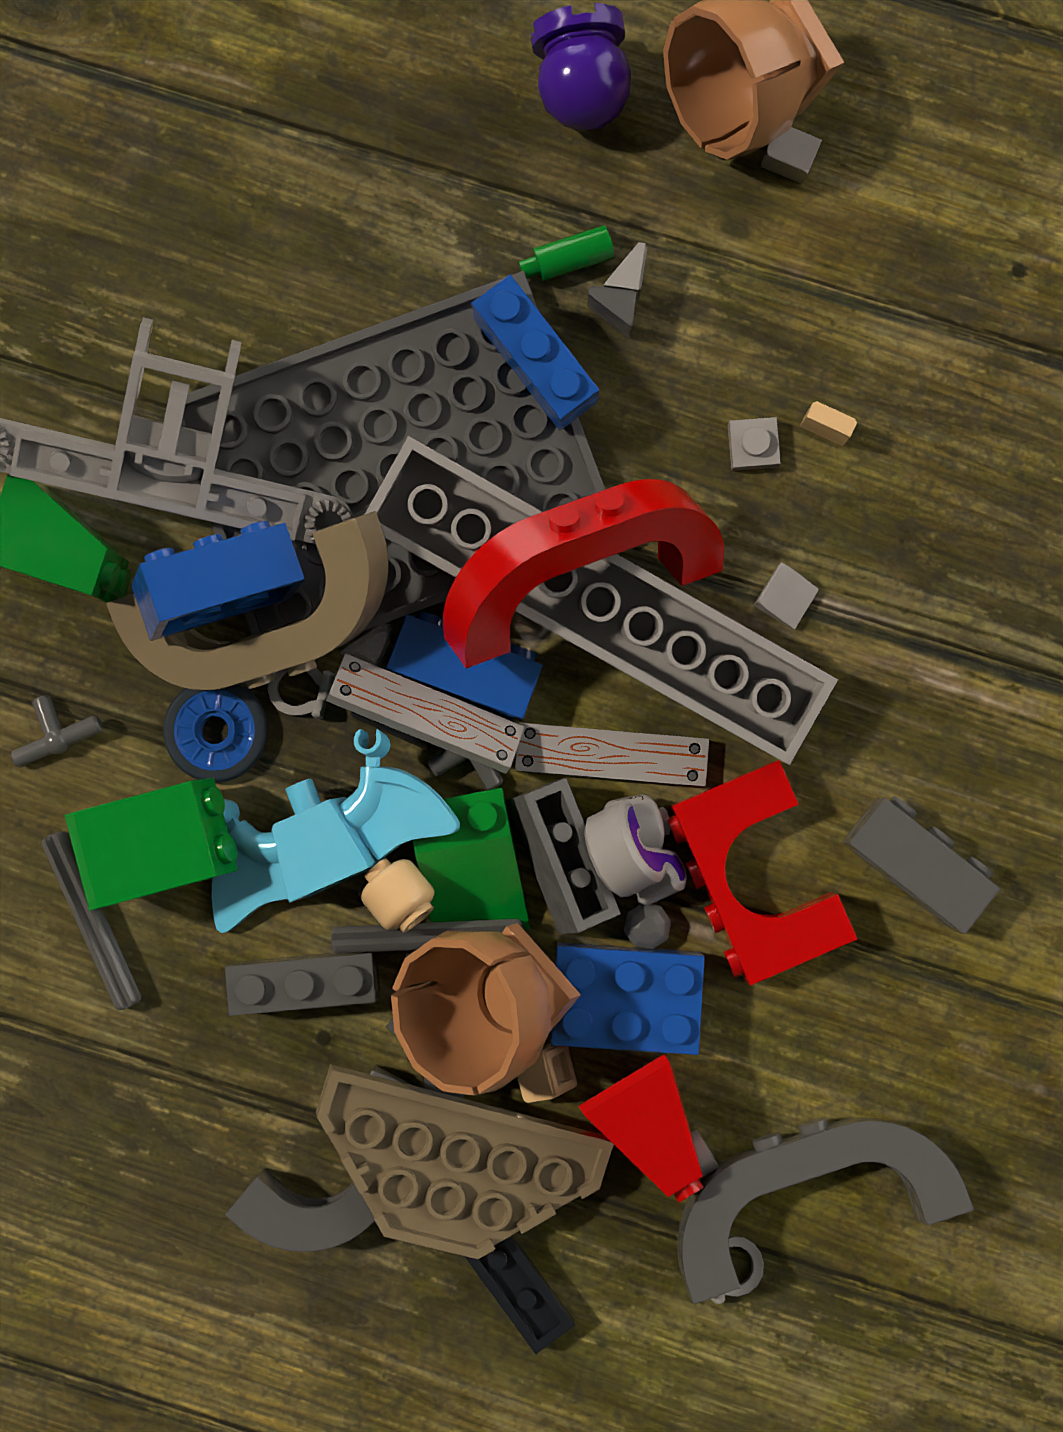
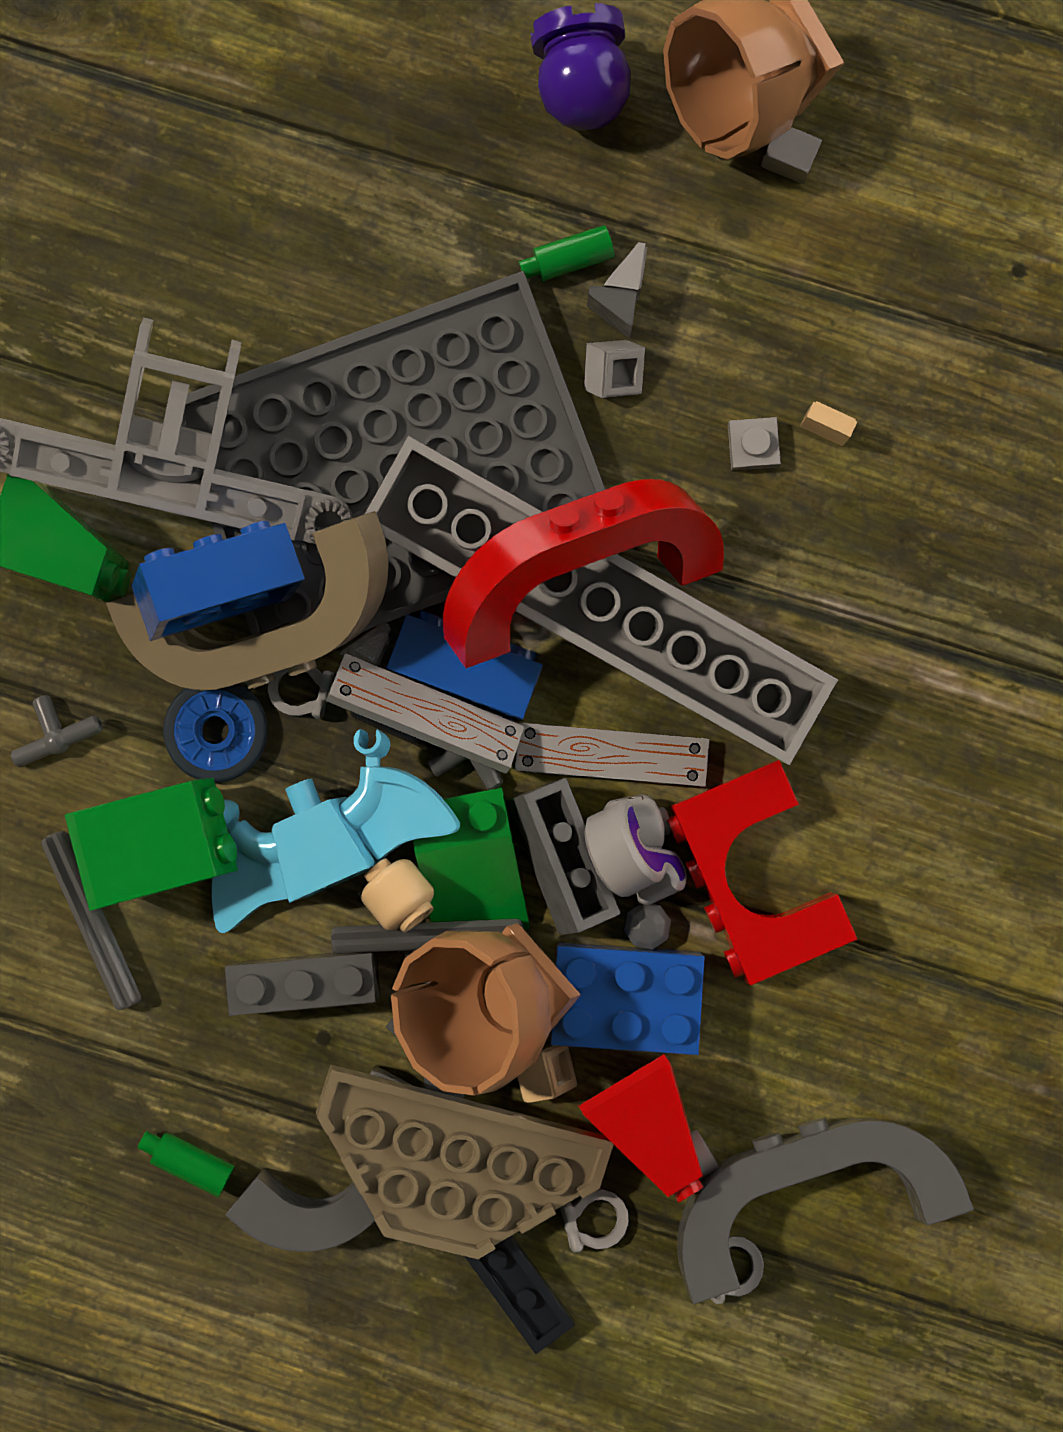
blue brick [471,274,599,431] -> none
light grey slope [753,562,819,630] -> none
dark grey brick [841,796,1001,934] -> none
none -> green cylinder [137,1131,235,1198]
none -> light grey piece [560,1189,629,1253]
none -> light grey slope [584,340,645,398]

